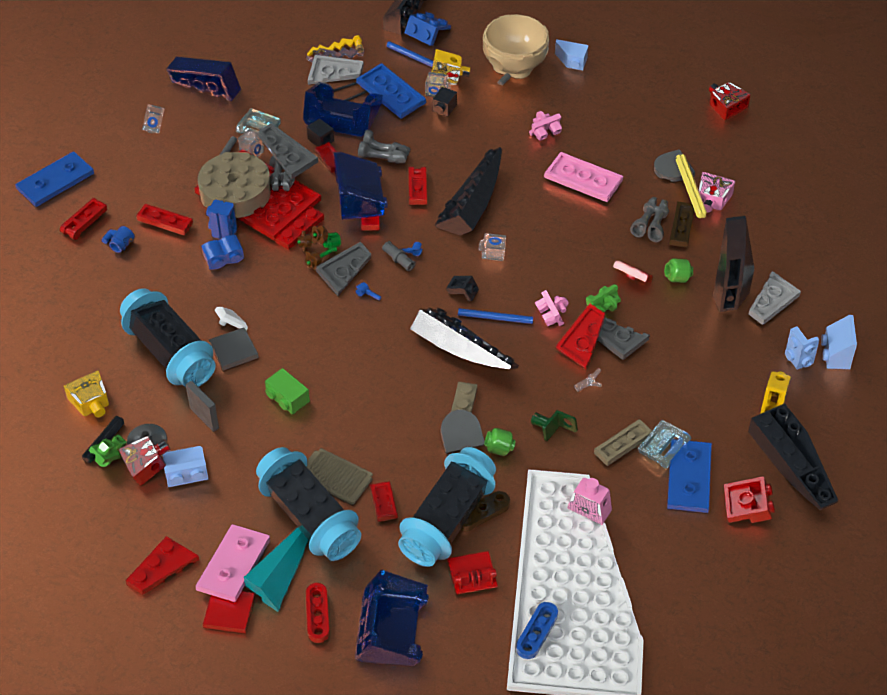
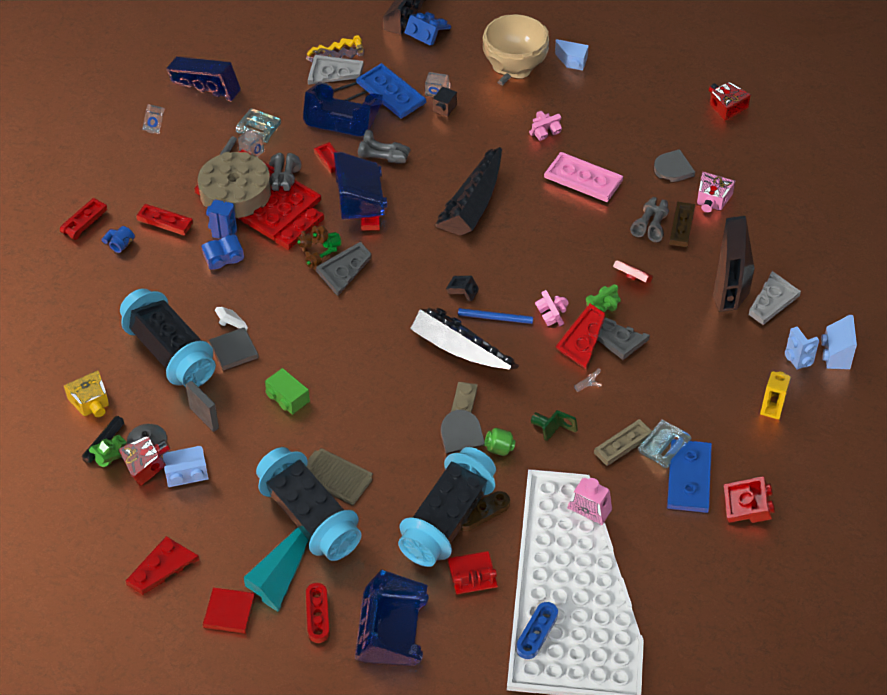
blue plate [15,151,95,207] -> none
bright pink plate [196,524,270,602] -> none
dark grey wing [258,123,318,179] -> none
black brick [307,118,334,147] -> none
blue hand [355,282,381,301] -> none
red plate [370,481,398,522] -> none
dark grey pin [382,241,416,271] -> none
blue bar [386,41,433,67] -> none
blue hand [402,242,423,257] -> none
red plate [409,167,427,205] -> none
torso [430,49,470,85] -> none
clear brick [479,233,506,261] -> none
bright green head [664,258,693,283] -> none
light yellow axle [676,154,707,218] -> none
black wedge [748,403,838,510] -> none

